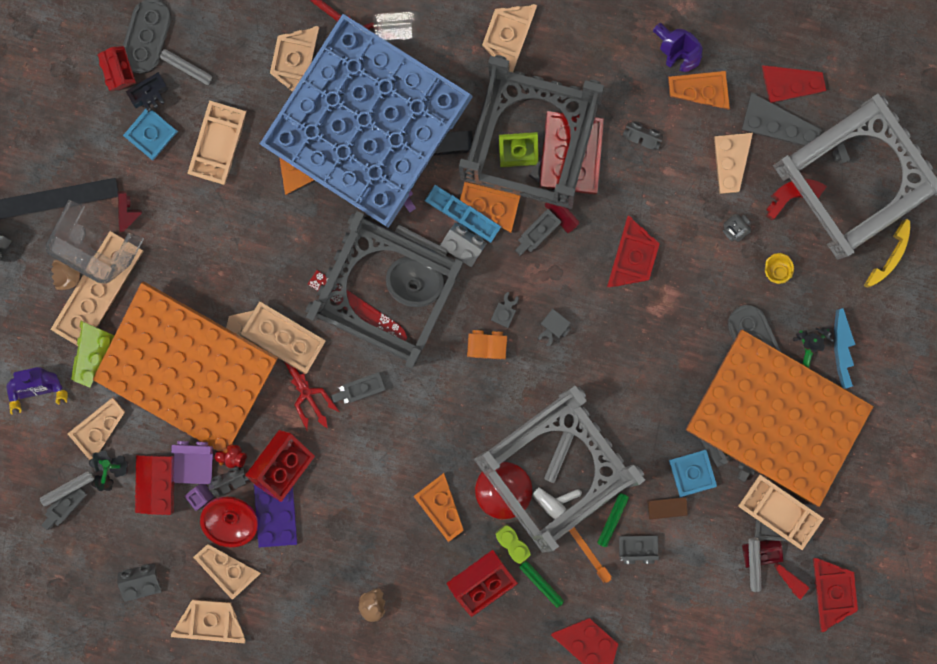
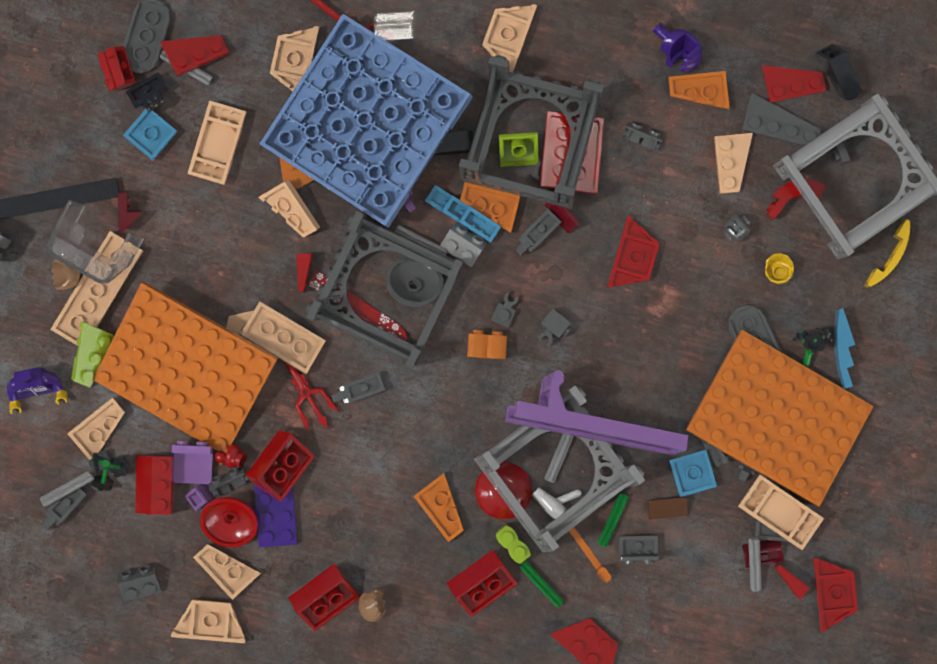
none -> red wing [160,35,229,77]
none -> light nougat wing [258,179,320,237]
none -> red slope [288,563,360,631]
none -> red slope [296,253,313,293]
none -> medium lavender piece [505,370,688,456]
none -> black slope [816,44,863,101]

